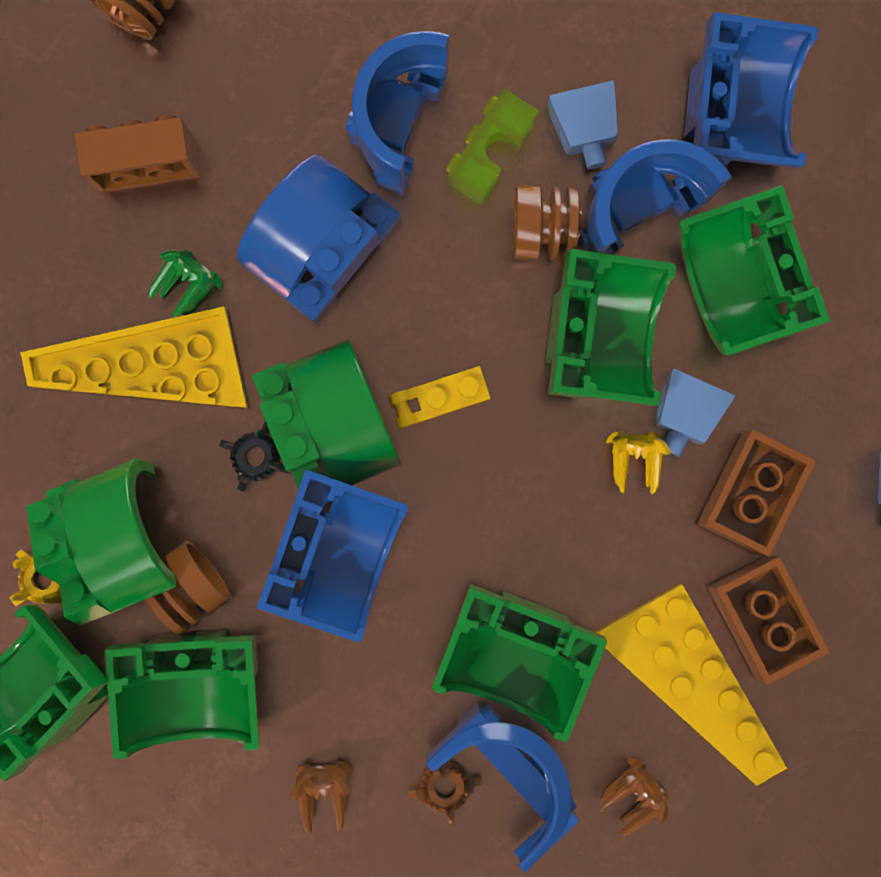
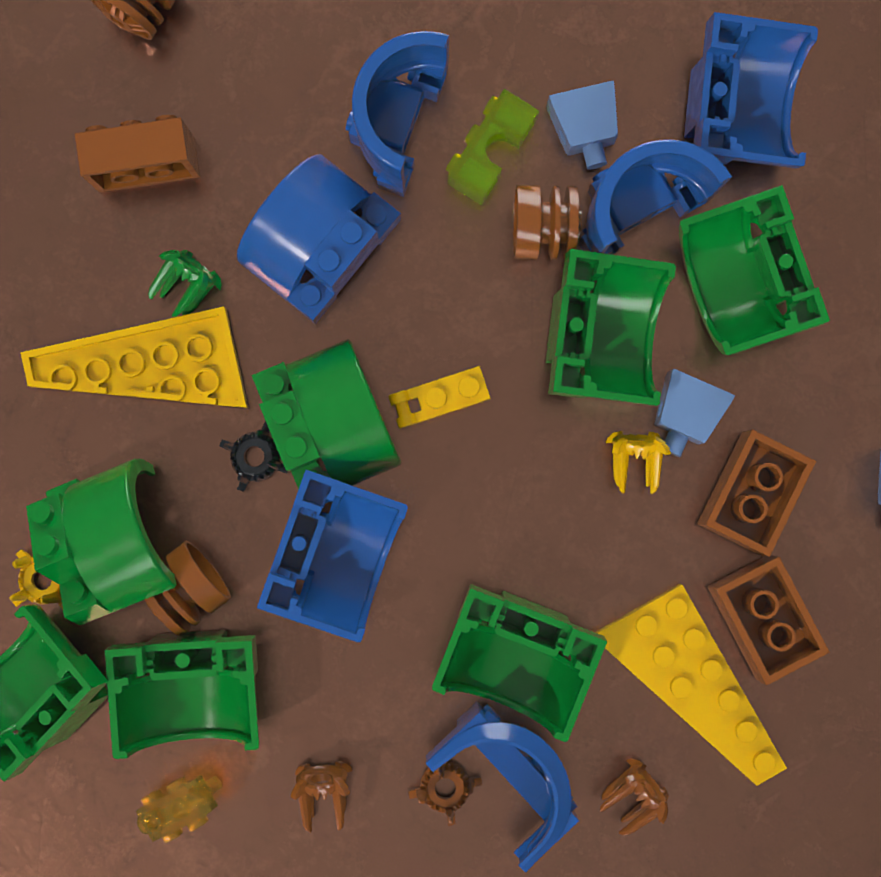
none -> clear yellow brick [136,775,222,844]

